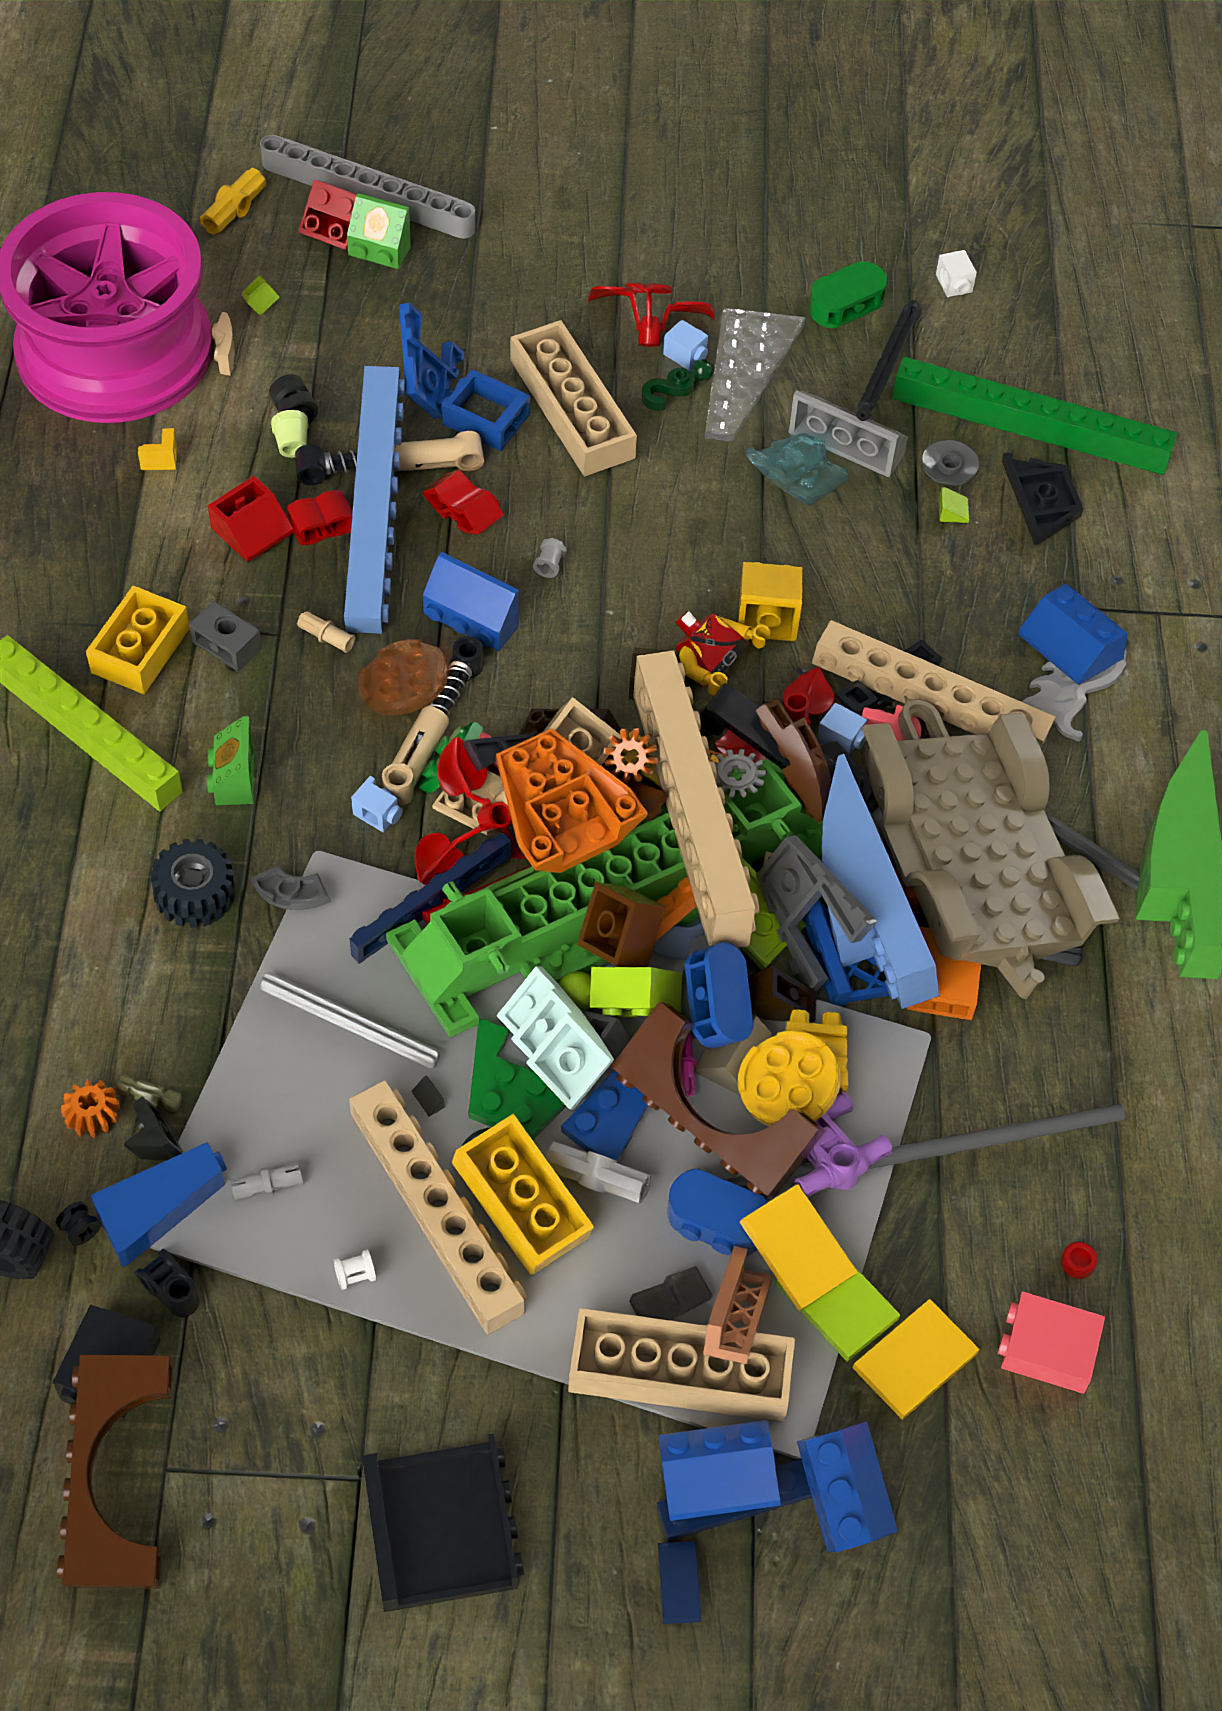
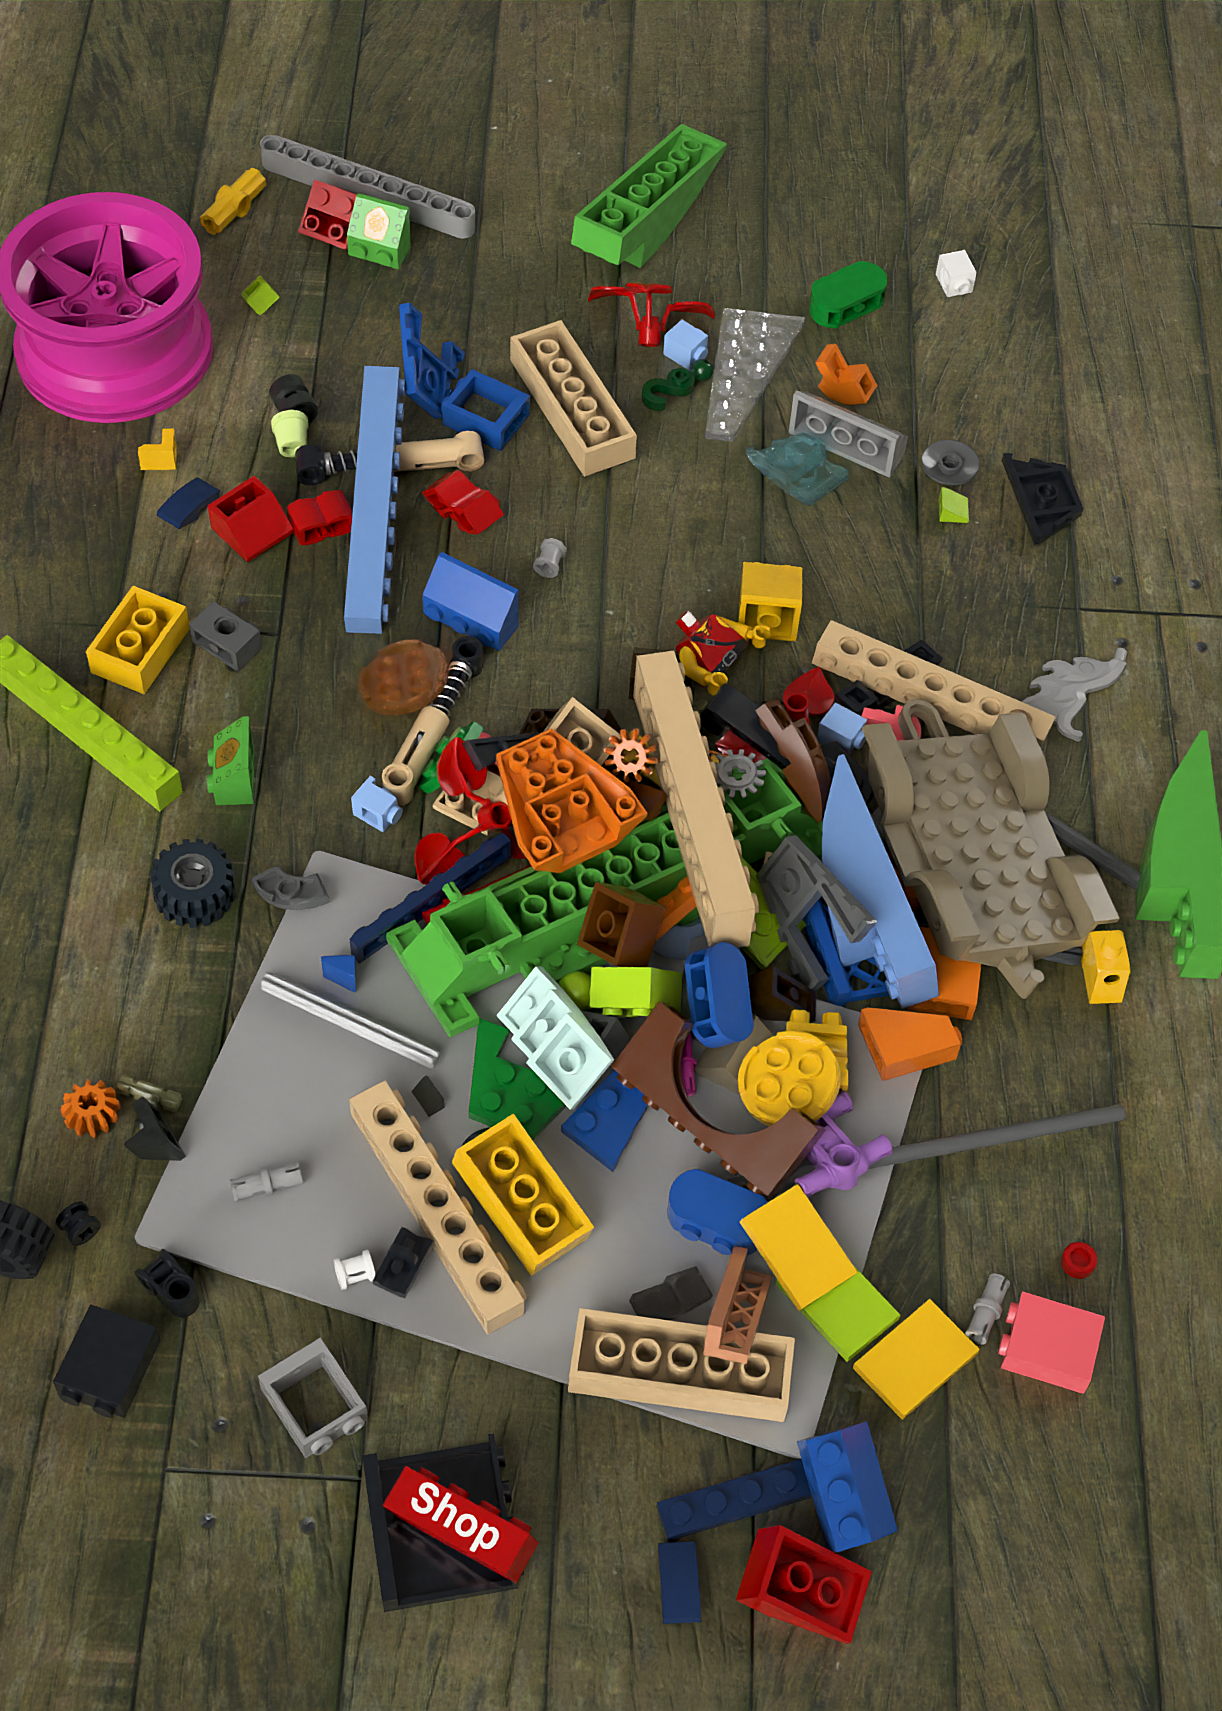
reddish brown arch [57,1355,174,1589] -> none
blue slope [90,1142,227,1267] -> none
tan slope [211,312,235,376] -> none
tan axle [297,611,356,653] -> none
light grey piece [545,1141,651,1203] -> none
blue slope [658,1420,781,1521] -> none
black piece [856,300,919,421] -> none
green brick [892,357,1178,475] -> none
blue slope [1018,584,1128,685] -> none
none -> dark blue slope [157,477,220,529]
none -> light grey window [258,1337,368,1459]
none -> blue slope [321,955,357,992]
none -> black hips [373,1227,434,1298]
none -> red brick [383,1466,539,1583]
none -> bright green slope [571,124,727,268]
none -> red slope [736,1525,872,1644]
none -> orange brick [815,344,878,405]
none -> orange slope [858,1007,962,1081]
none -> light grey pin [965,1273,1010,1345]
none -> yellow torso [1081,930,1130,1004]

